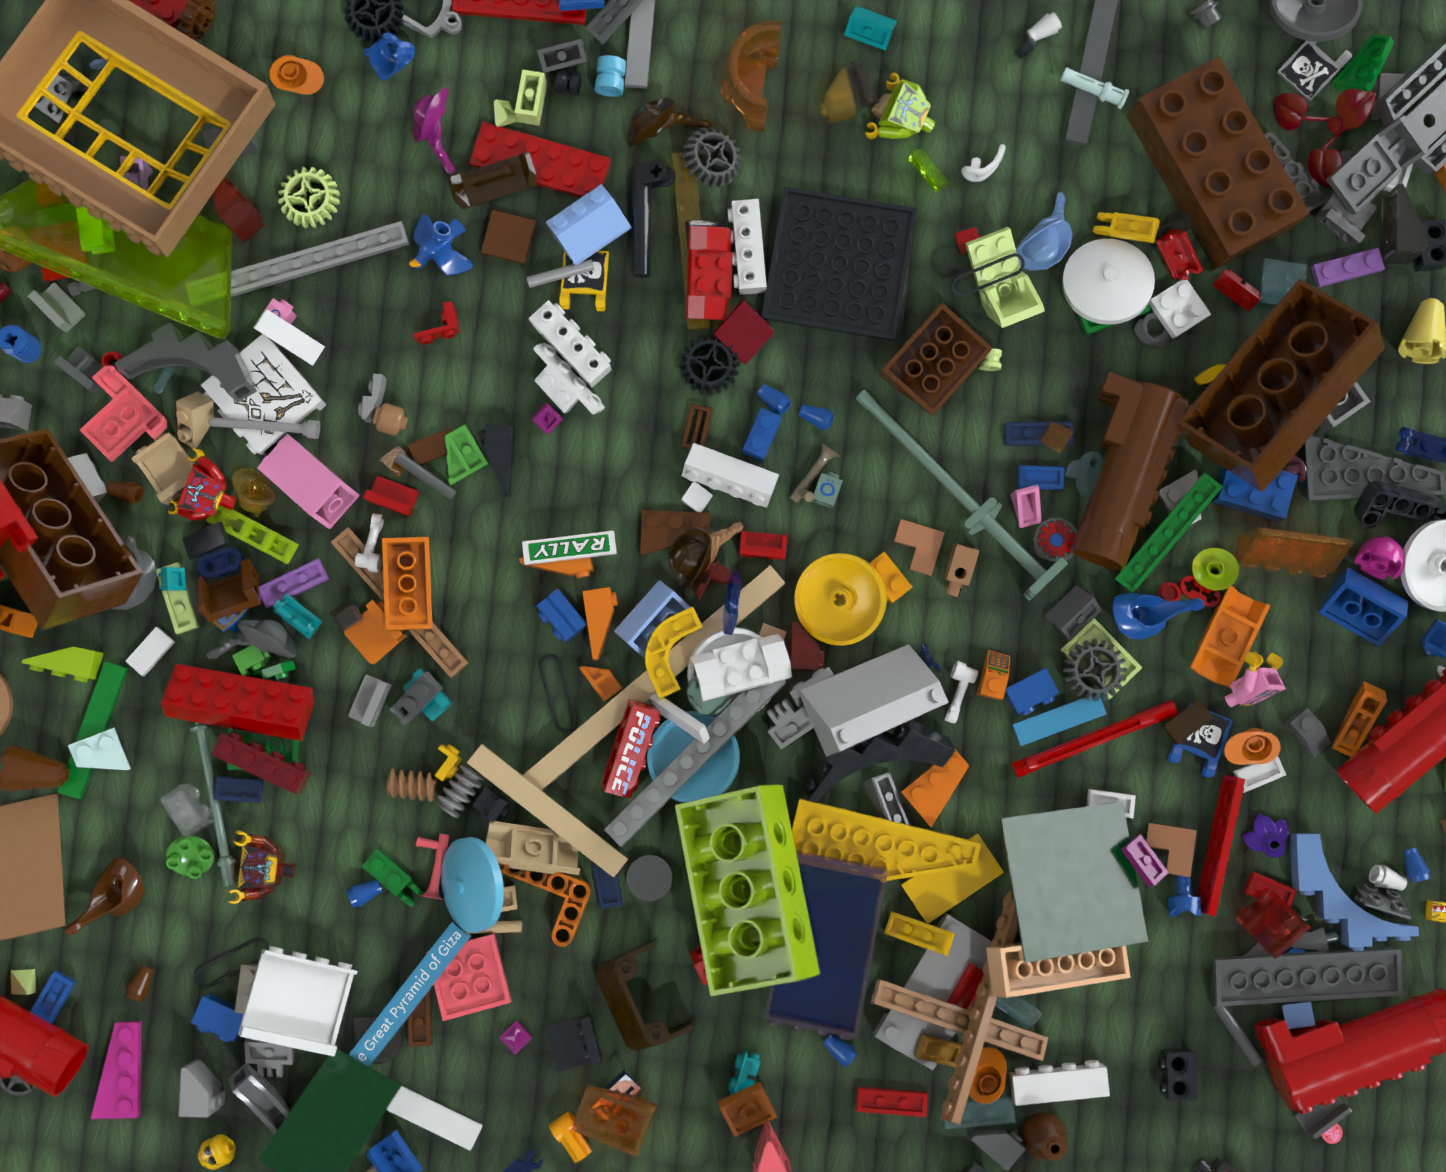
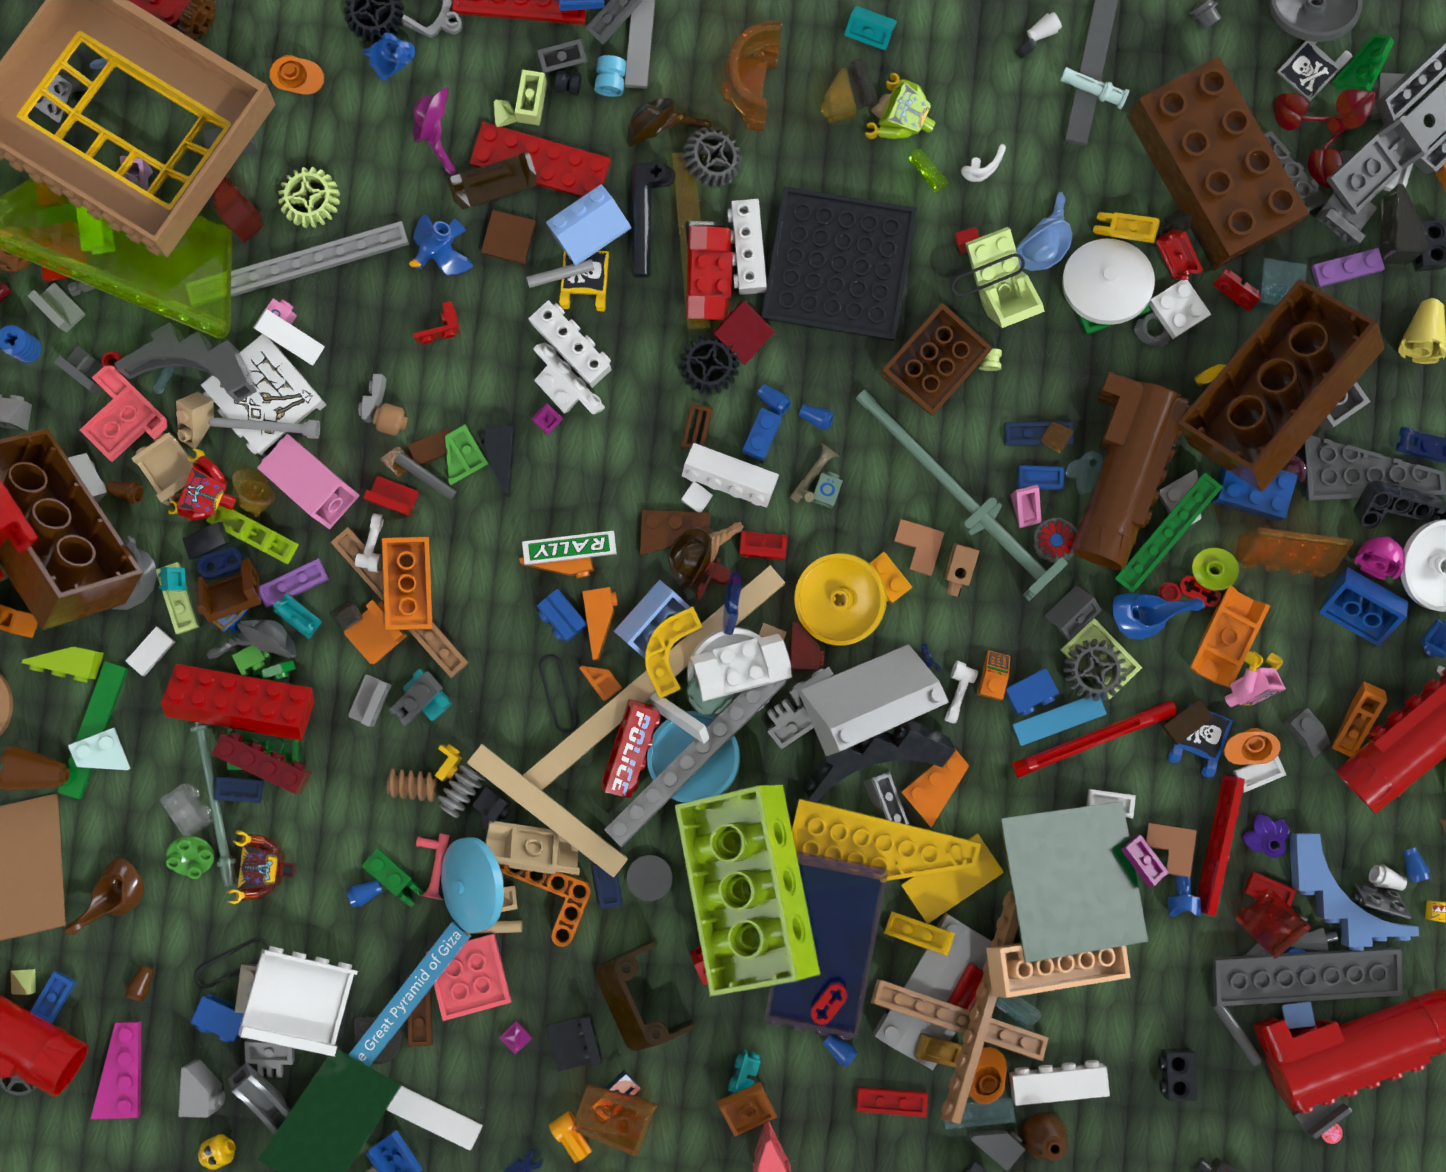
none -> red beam [811,982,847,1025]

